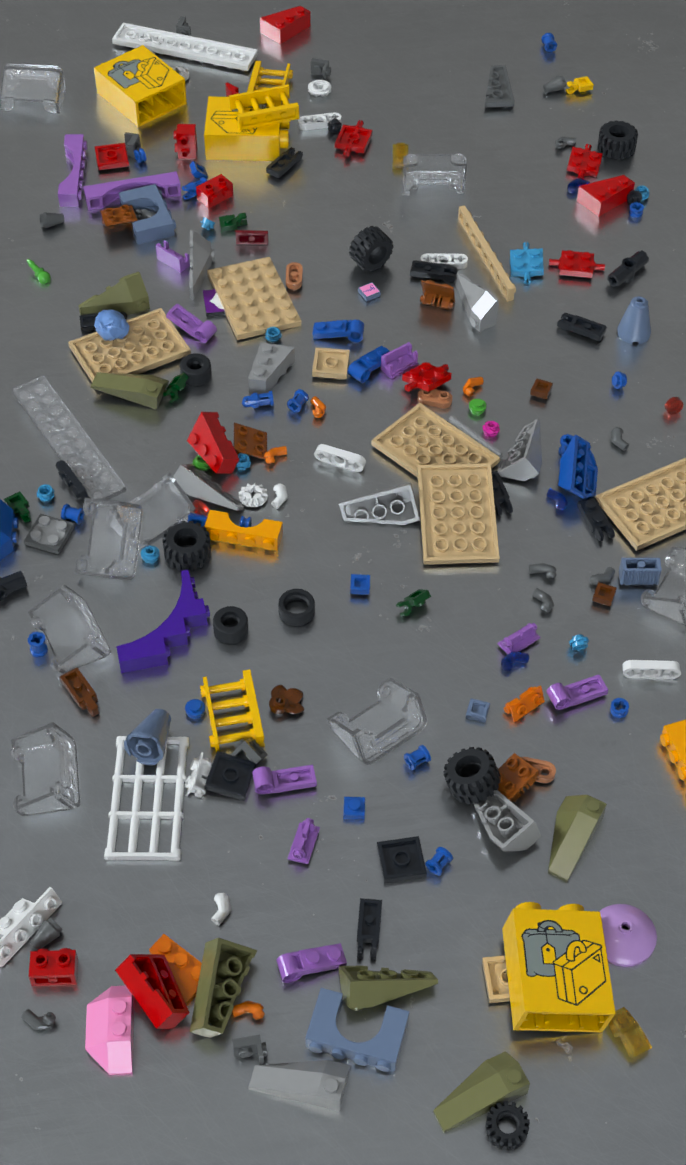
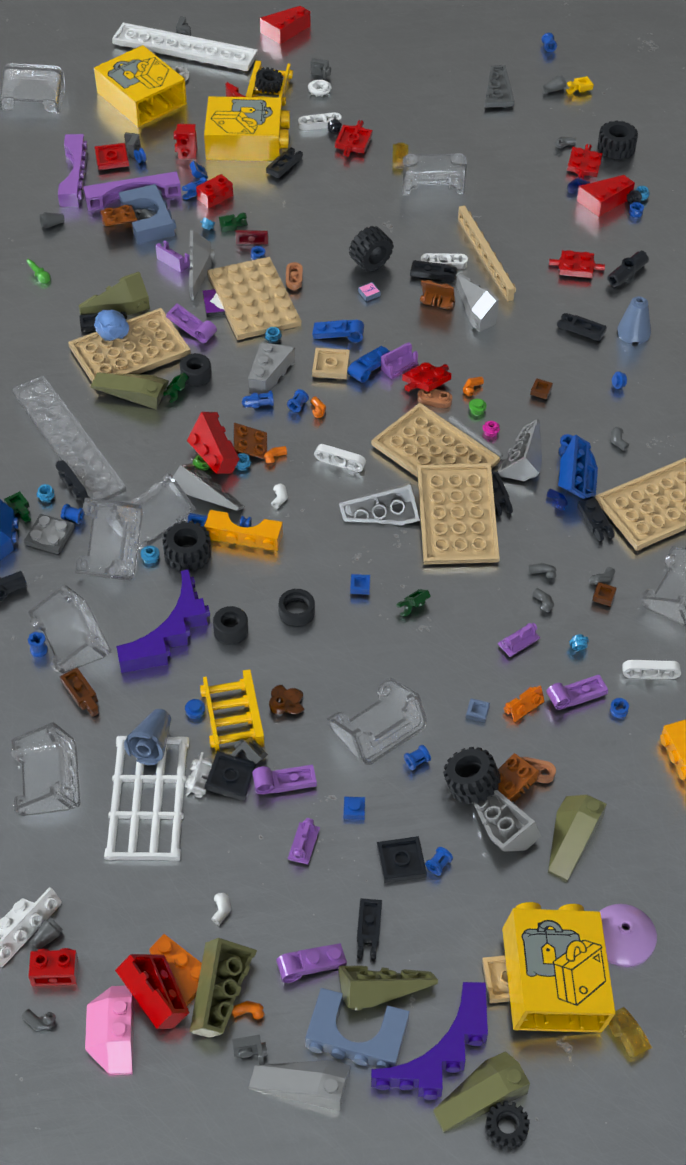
clear red tile [190,500,209,516] -> none
yellow fence [229,84,299,130] -> none
white gear [239,483,268,507] -> none
clear blue arm [501,651,529,671] -> none
dark azure plate [510,242,544,285] -> none
sand blue brick [619,557,662,586] -> none
clear red tile [665,397,684,415] -> none
none -> blue bush [251,246,265,260]
none -> black tyre [255,67,283,94]
none -> dark purple arch [371,982,488,1100]

